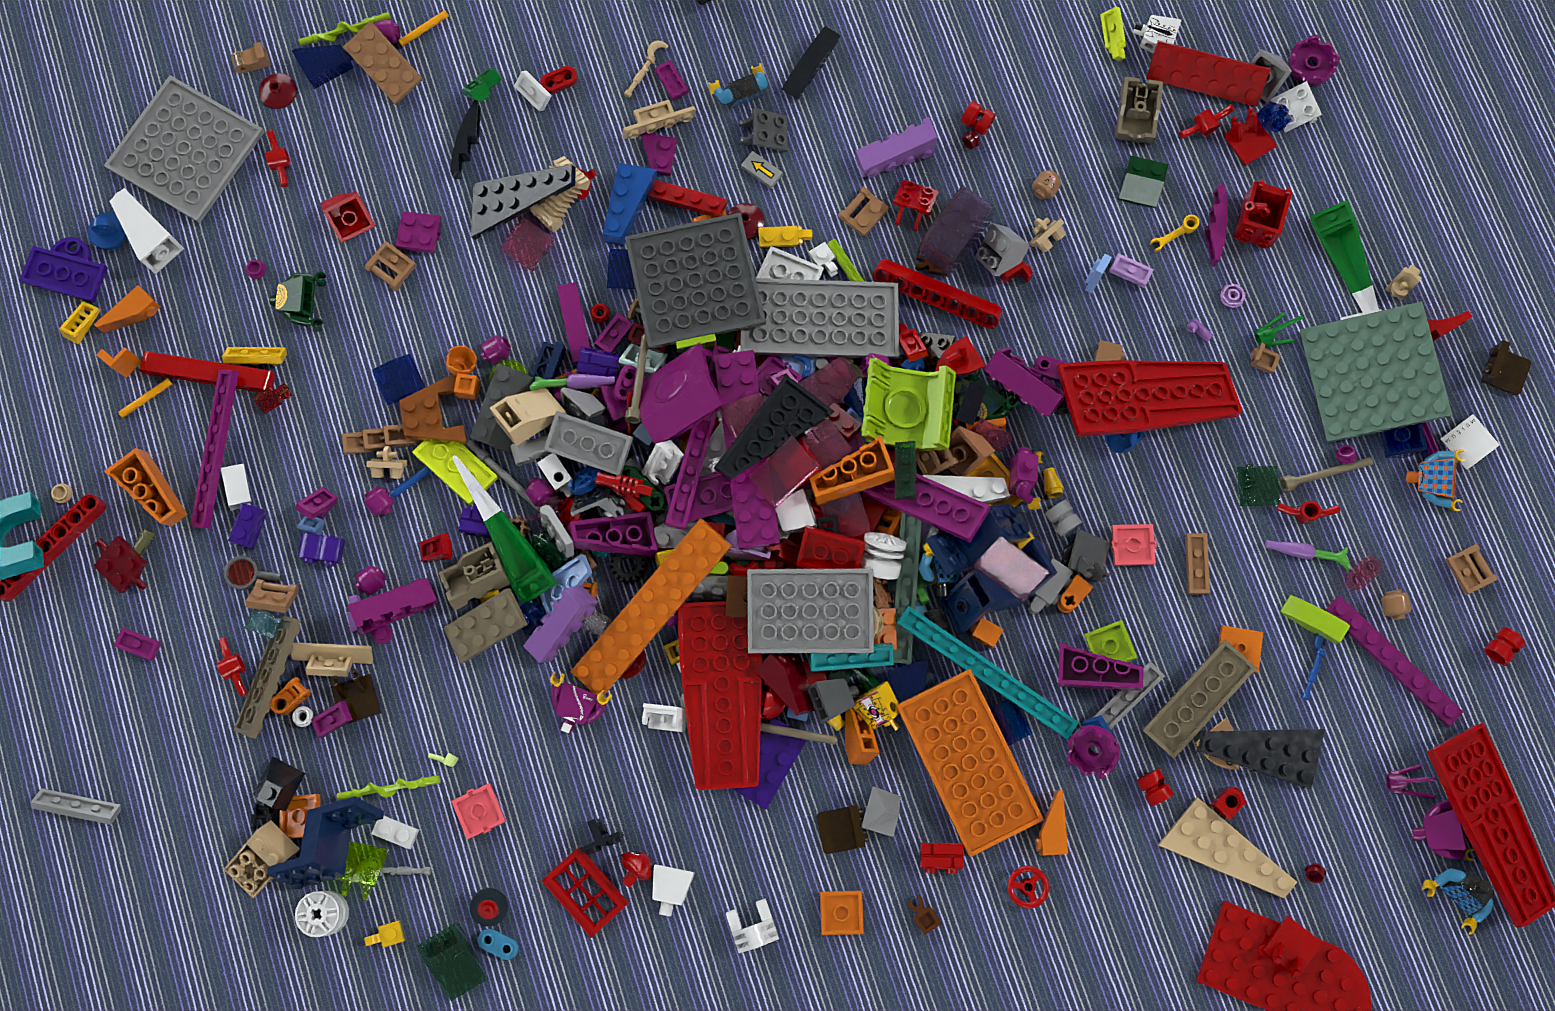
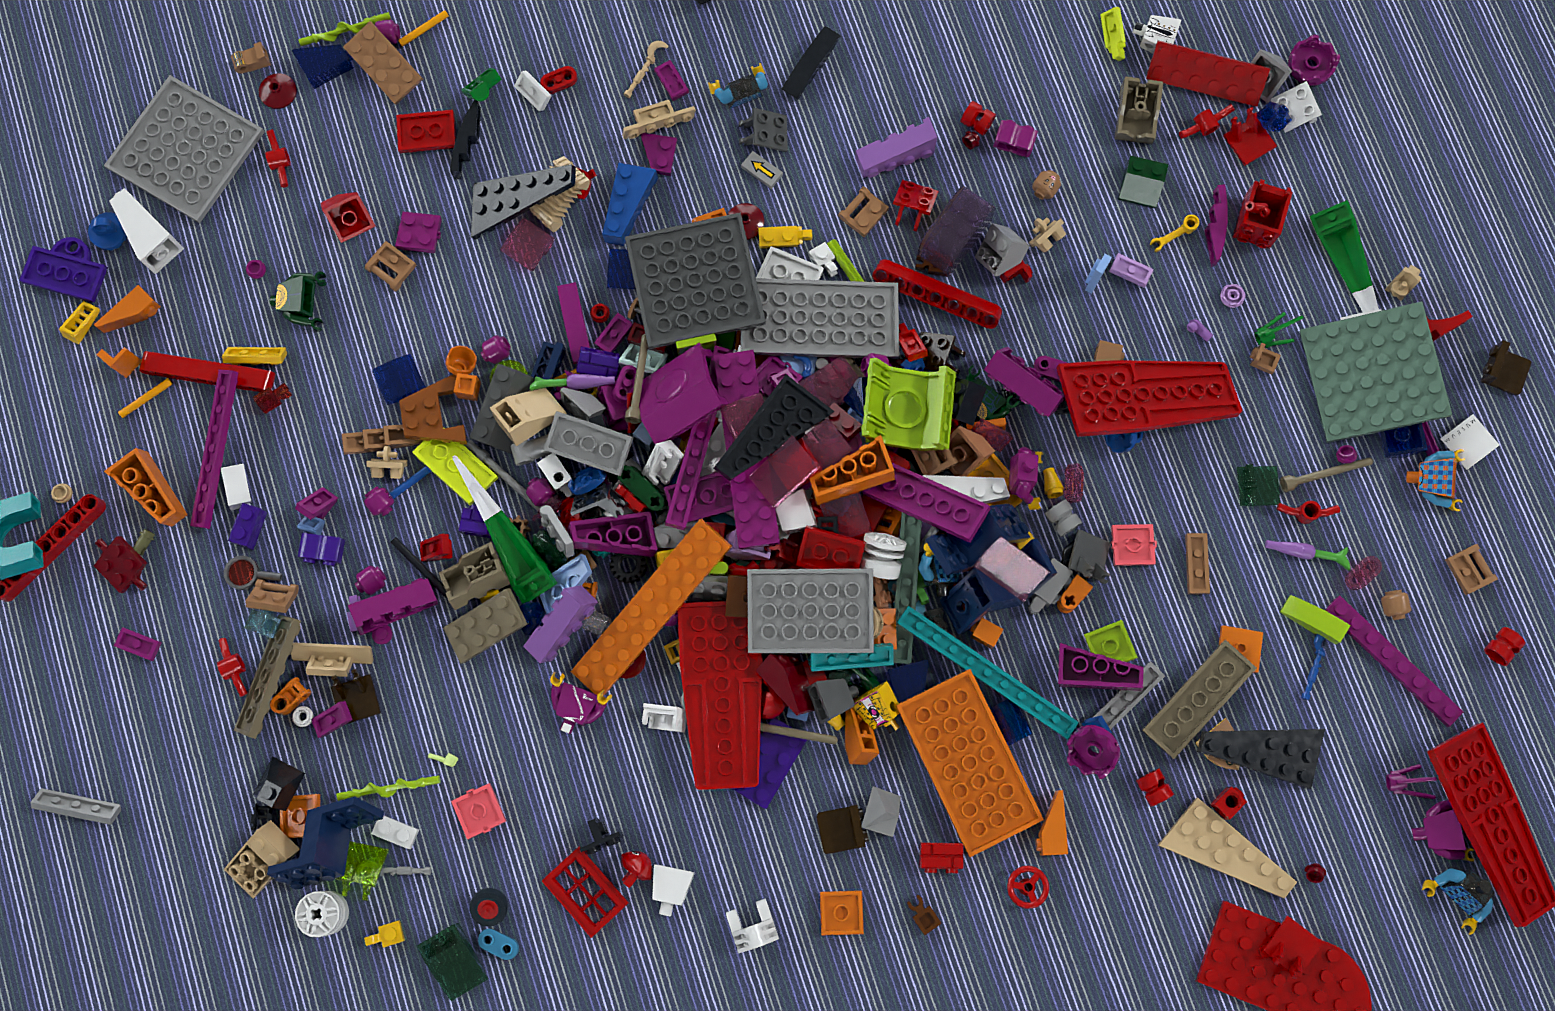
red hinge [595,472,653,498] -> none
red plate [649,180,727,217] -> none
clear green plate [895,441,917,500] -> none
red shield [935,336,985,376] -> none
none -> black bar [391,537,447,598]
none -> red plate [396,110,456,153]
none -> magenta brick [993,120,1038,157]
none -> clear pink plate [1064,463,1084,503]

